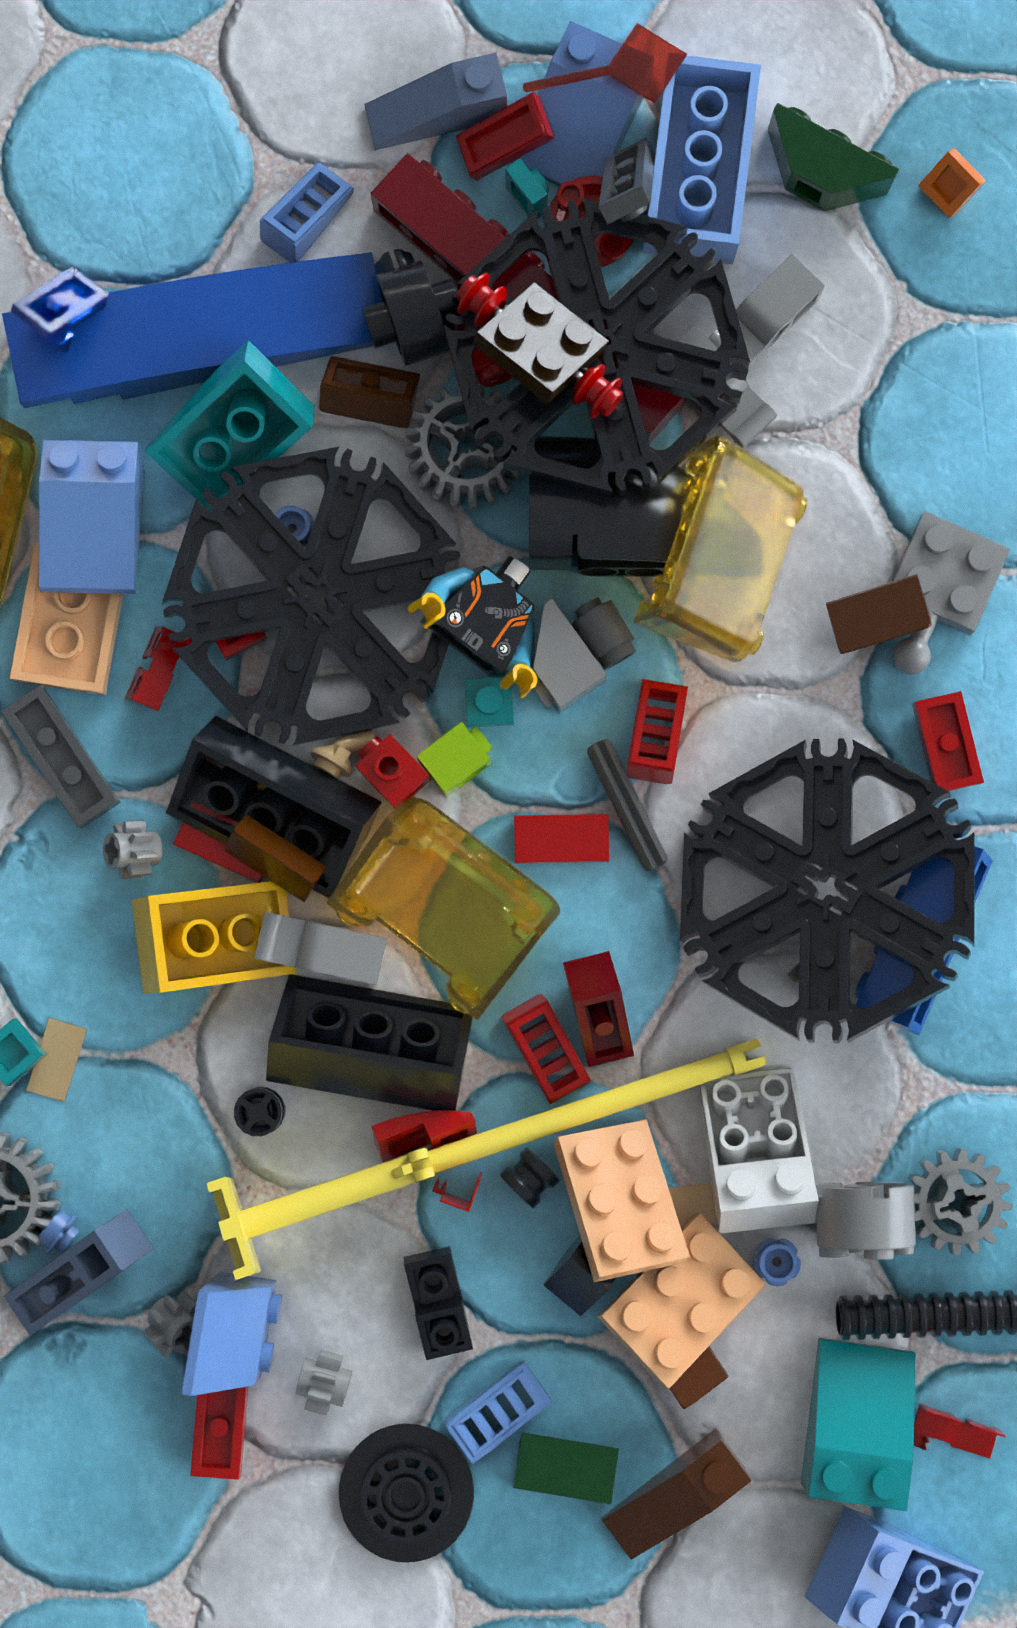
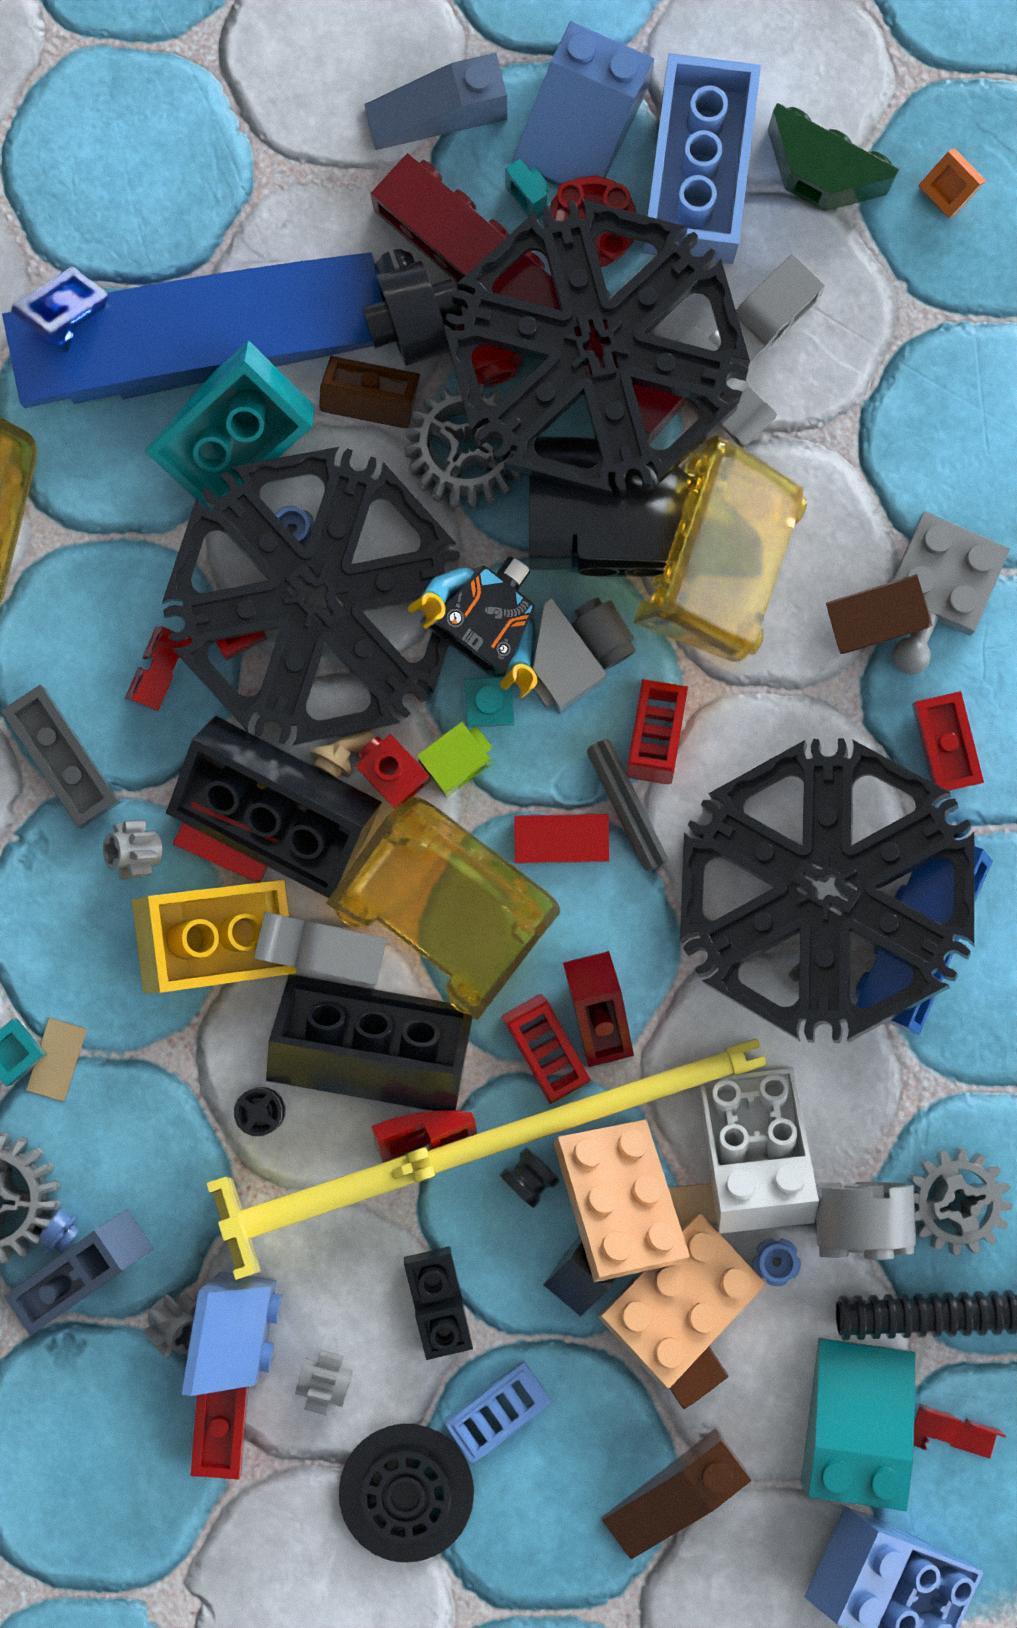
light nougat plate [9,542,124,696] -> none
medium blue slope [39,440,145,594] -> none
reddish brown slope [225,814,327,903] -> none
medium blue slope [260,162,354,263] -> none
red piece [432,1172,482,1212] -> none
red tile [455,92,554,180] -> none
plate [456,273,624,419] -> none
dark green hinge [512,1432,619,1504] -> none
clear red piece [523,23,687,104] -> none
dark grey plate [599,137,655,224] -> none

